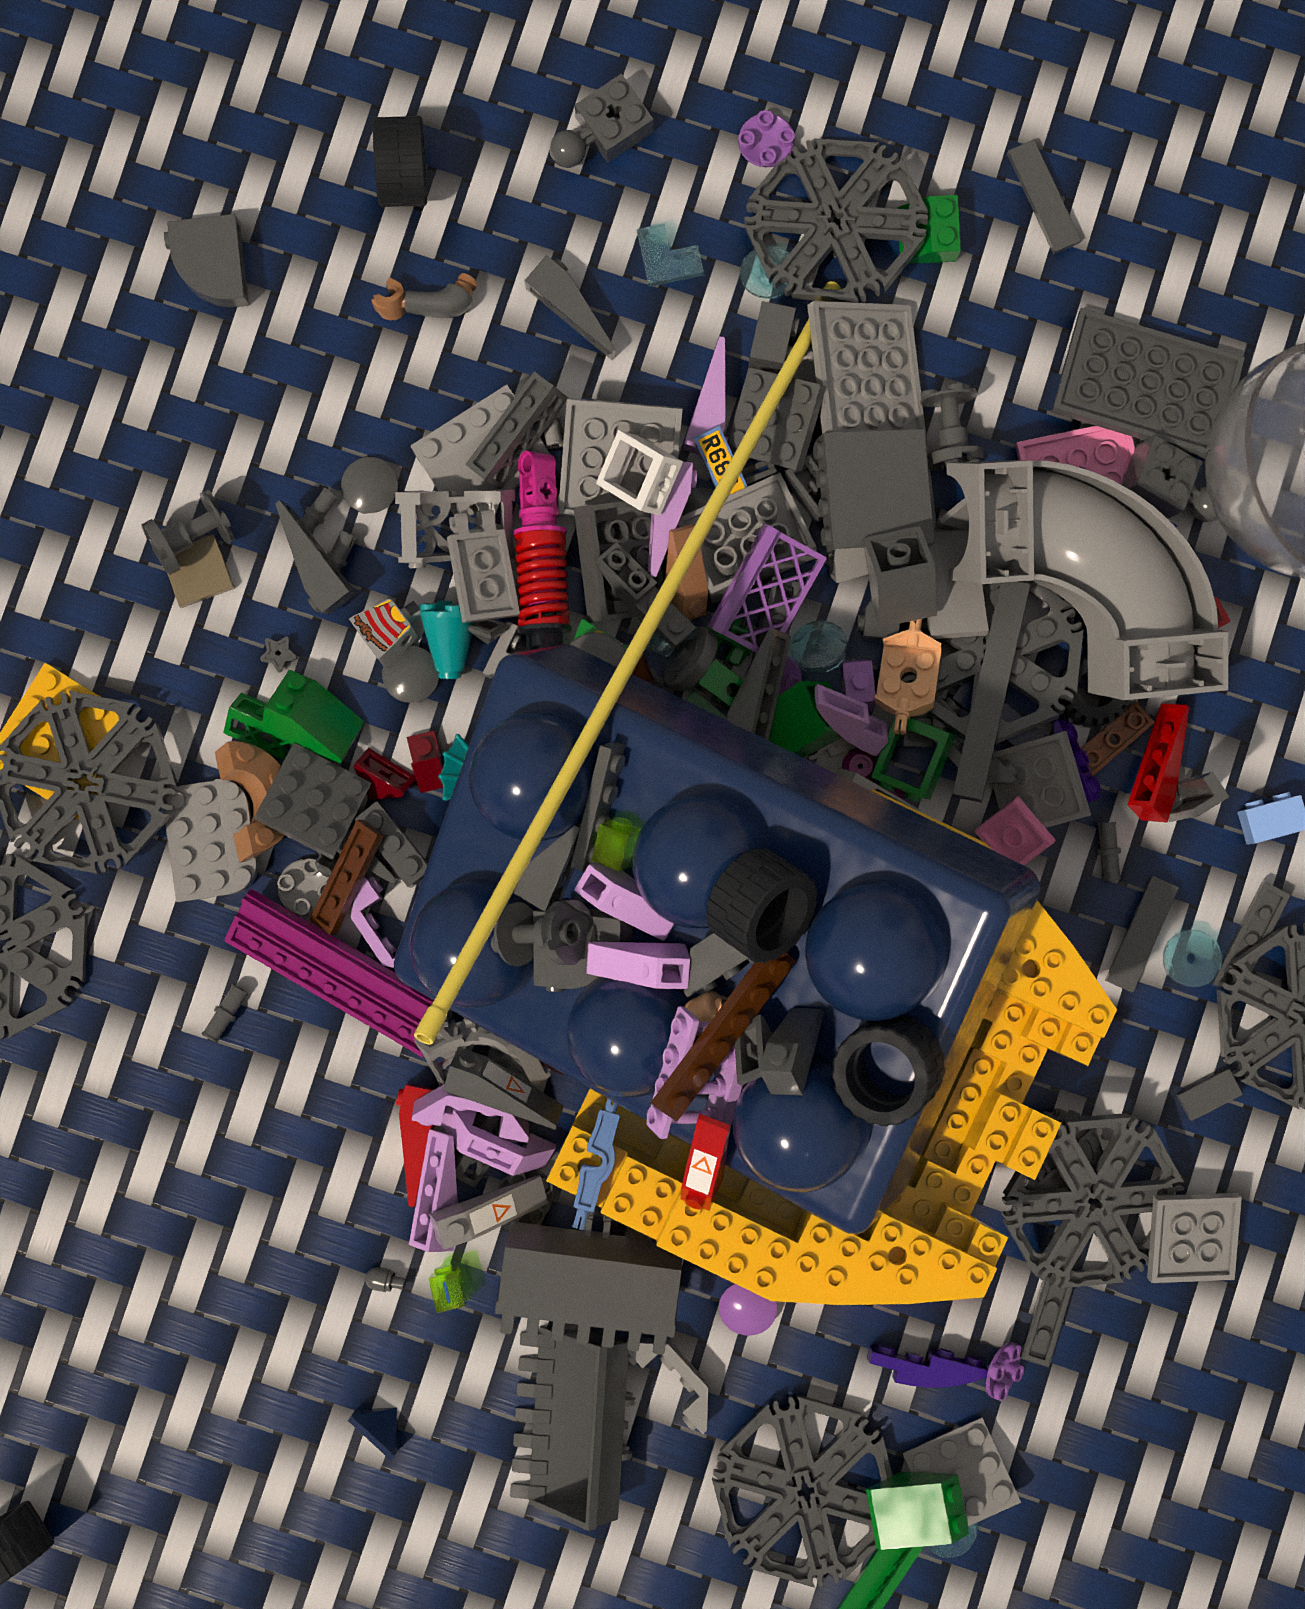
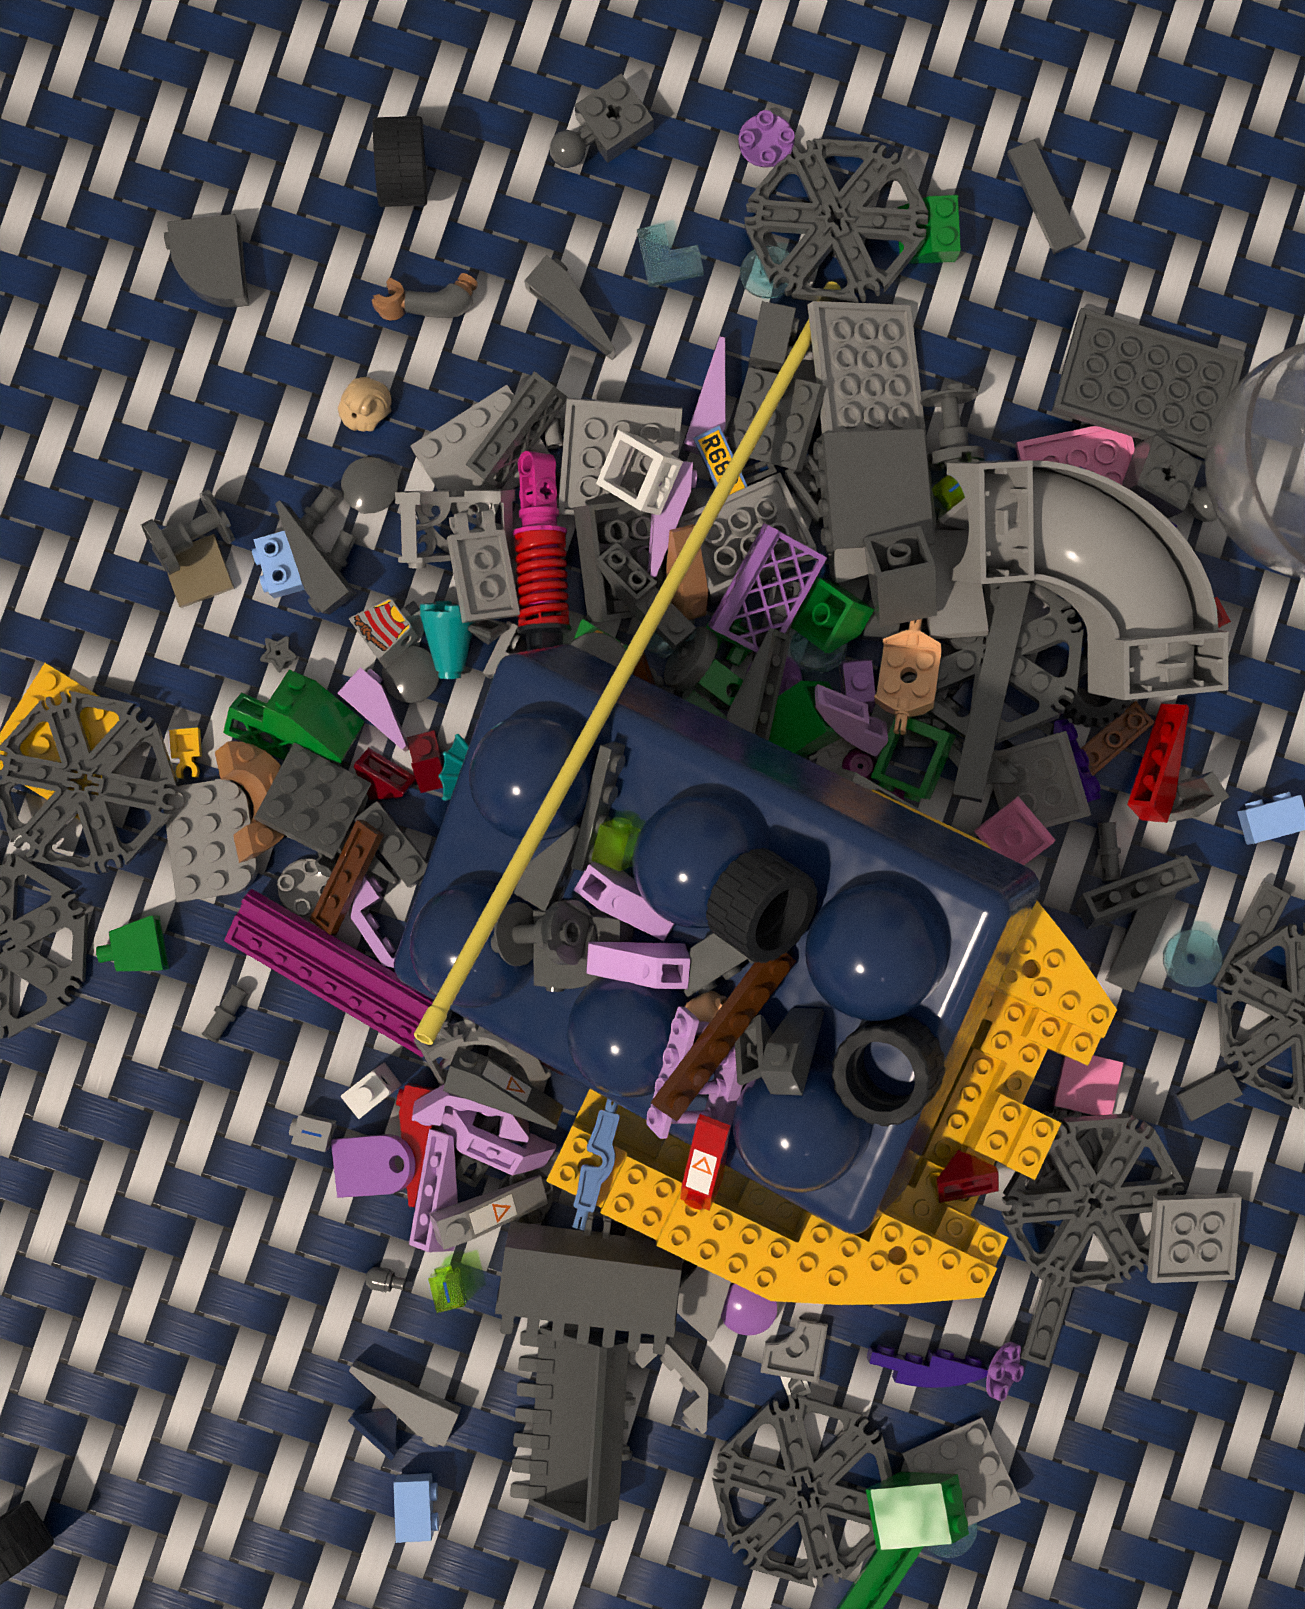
none -> green torso [96,915,169,971]
none -> yellow plate [169,727,202,779]
none -> light blue brick [252,531,305,599]
none -> light grey brick [289,1113,337,1152]
none -> medium lavender tile [331,1134,415,1198]
none -> tan hair [338,377,391,432]
none -> lavender slope [338,667,409,752]
none -> white torso [341,1062,402,1120]
none -> light grey slope [349,1360,461,1447]
none -> light blue brick [393,1473,439,1543]
none -> light grey slope [677,1265,731,1342]
none -> light grey tile [760,1318,828,1383]
none -> sticker [781,1376,811,1399]
none -> green slope [791,576,875,654]
none -> clear neon green brick [932,475,965,511]
none -> dark red slope [936,1150,999,1203]
none -> bright pink tile [1053,1055,1123,1116]
none -> dark grey slope [1075,855,1200,930]

